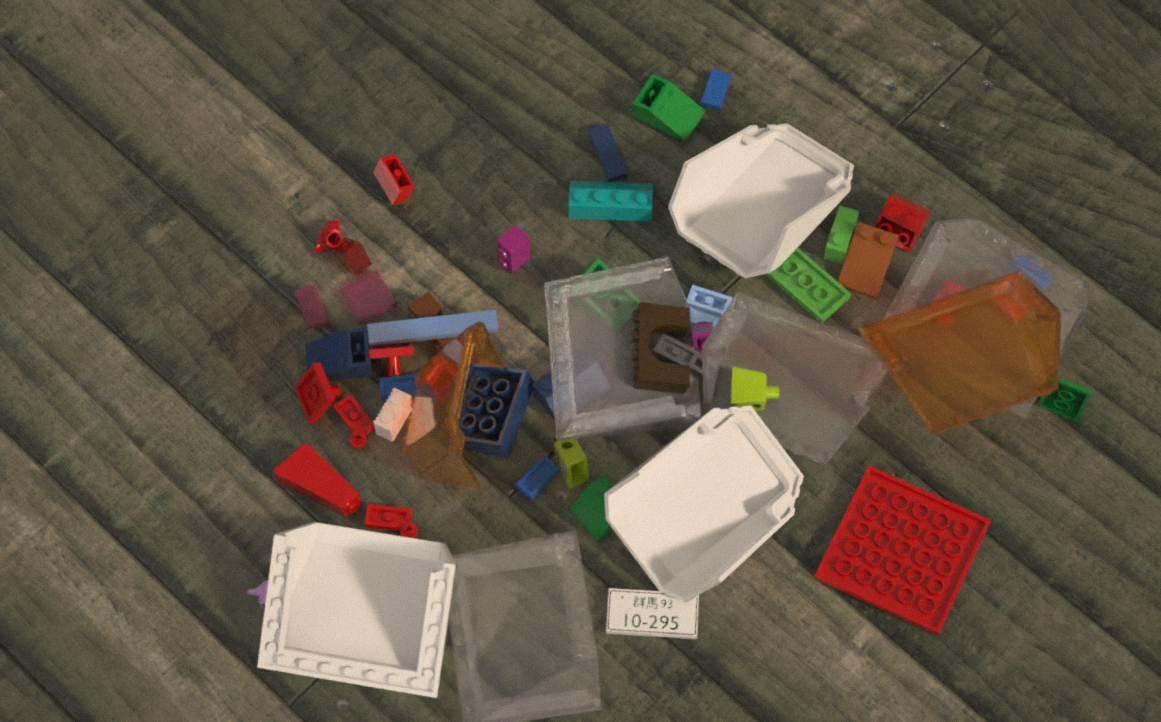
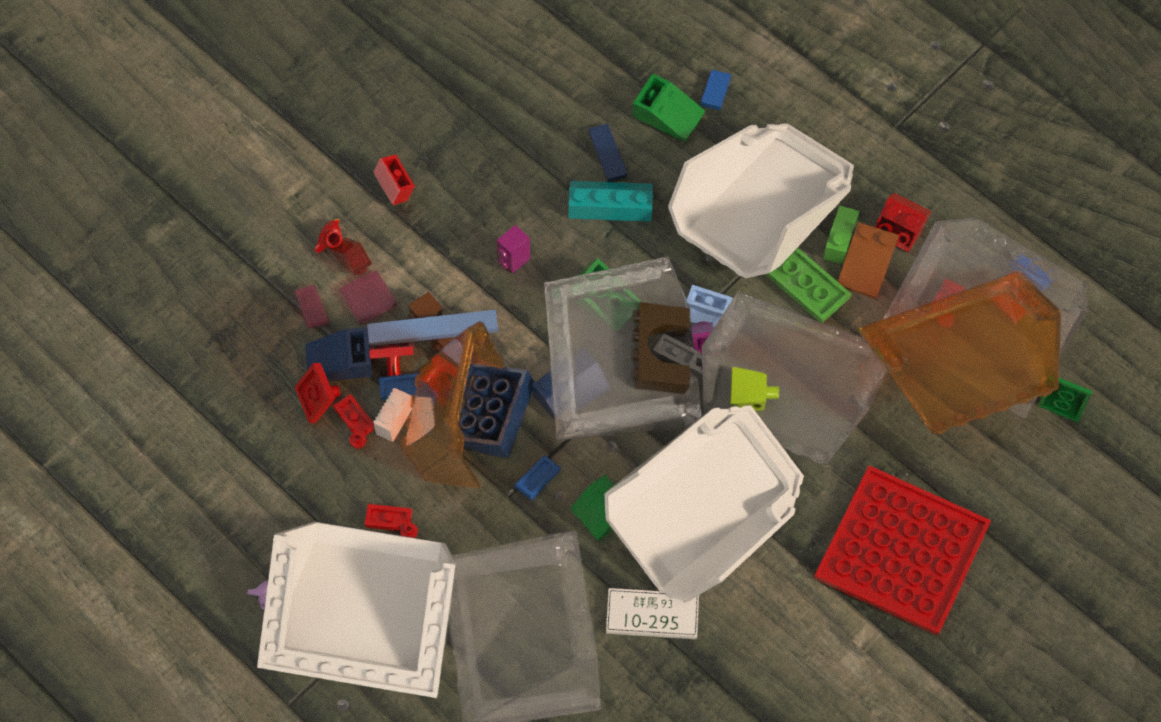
red slope [273,442,361,517] -> none
lime torso [554,433,589,489] -> none

